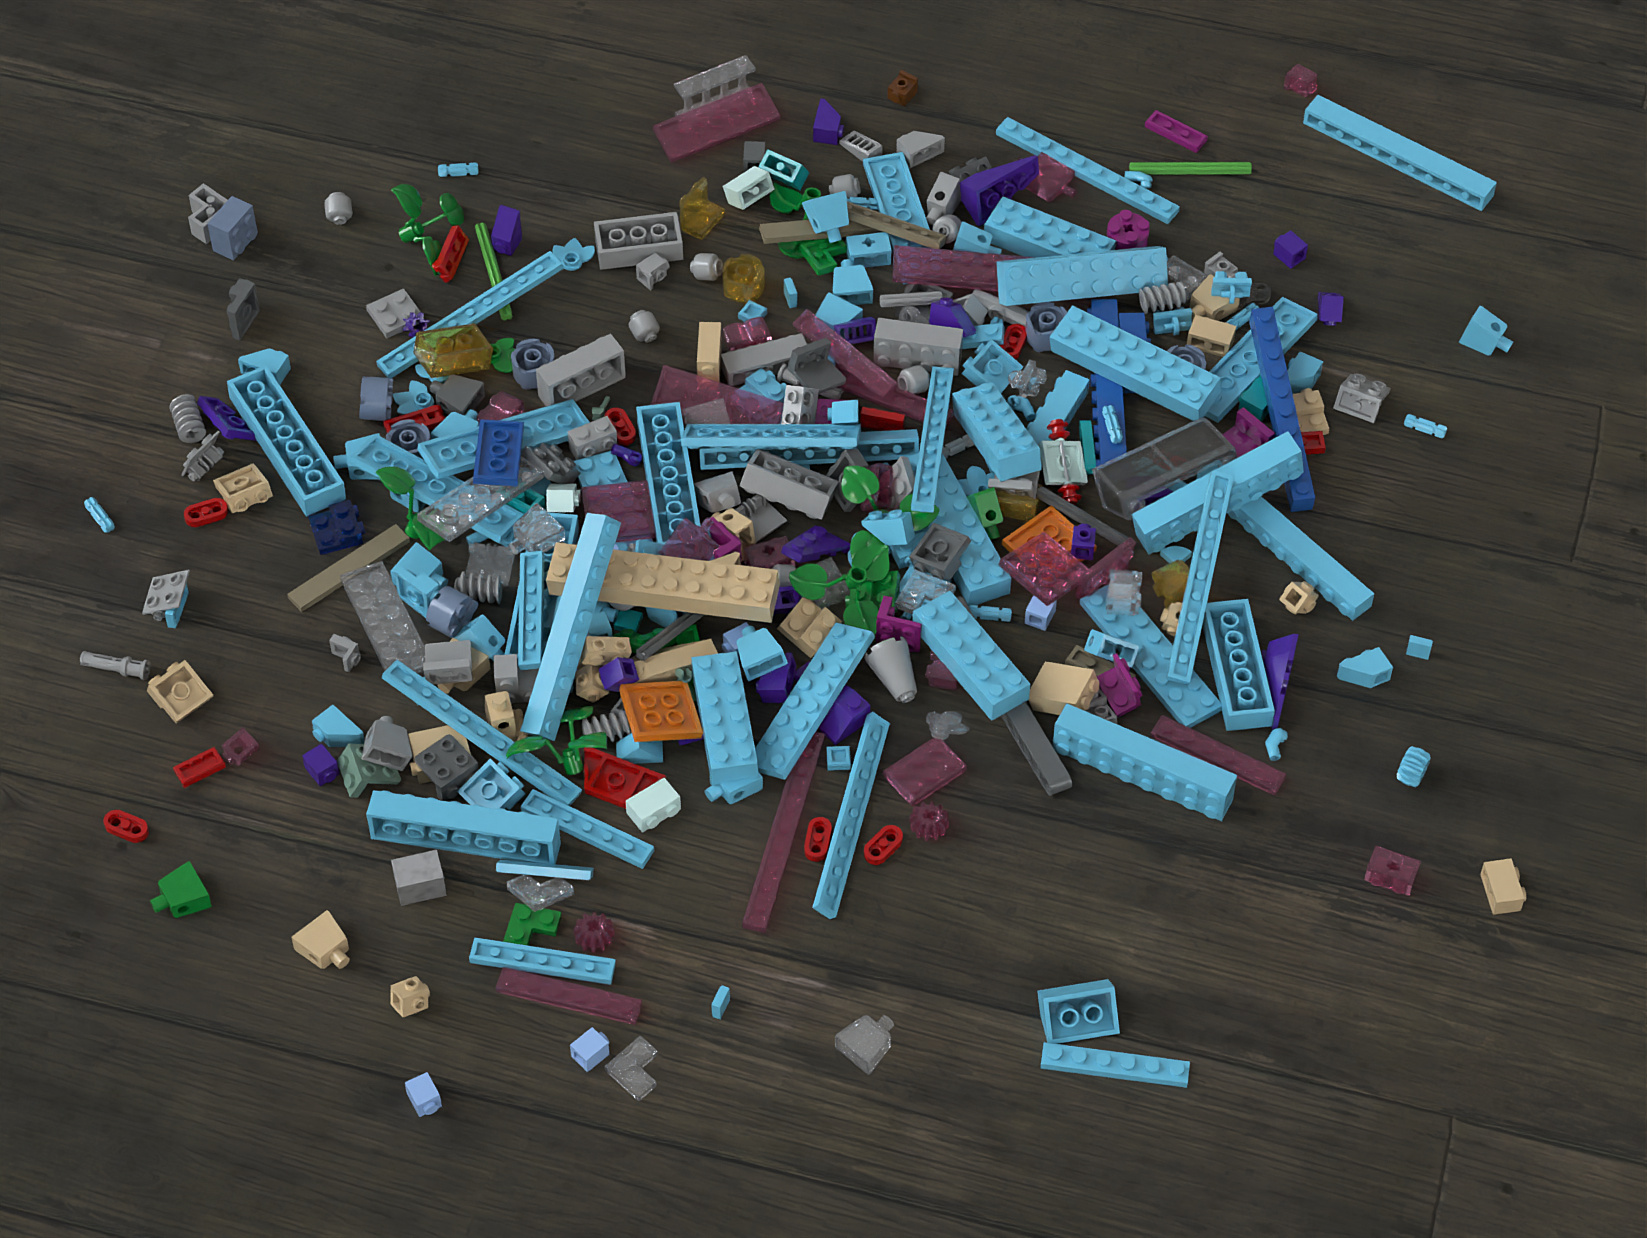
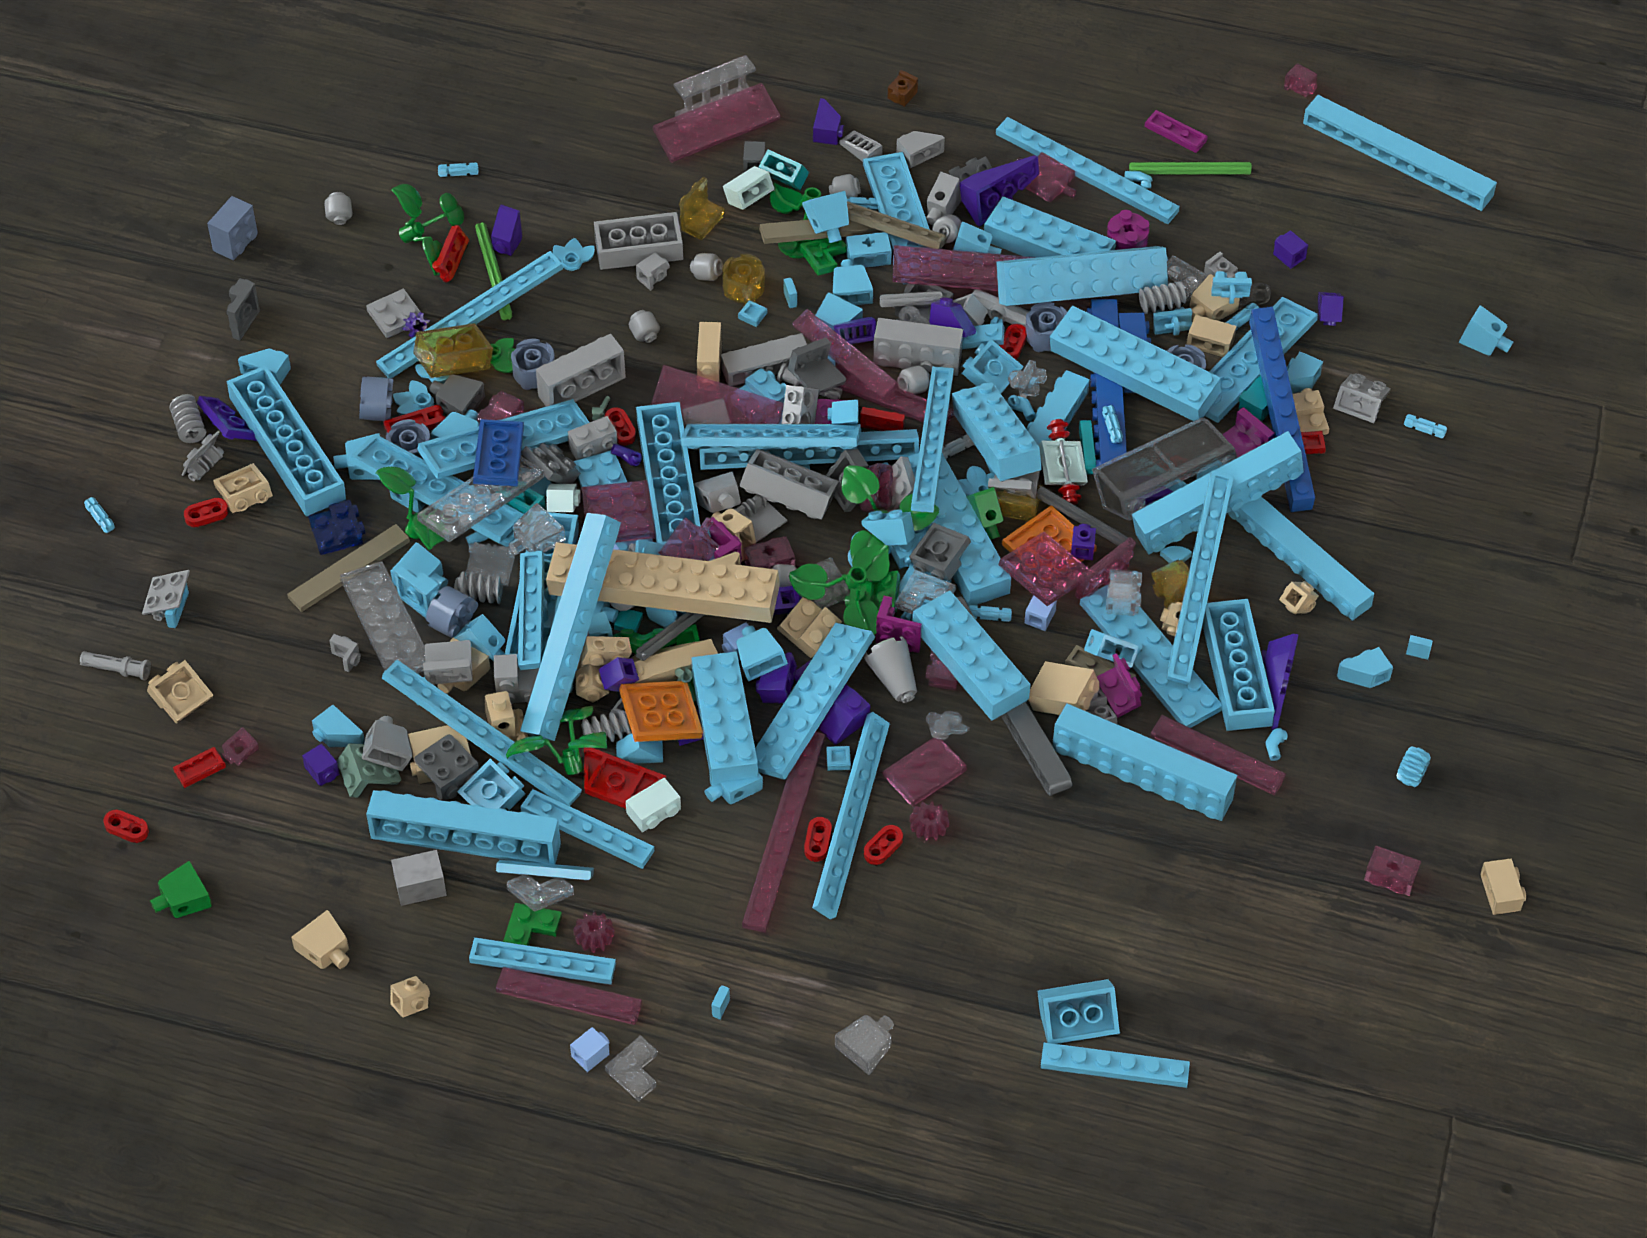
light grey brick [188,183,228,244] -> none
light blue brick [405,1072,442,1117] -> none
clear pink brick [723,317,771,351] -> none
dark purple wing [781,525,851,563] -> none

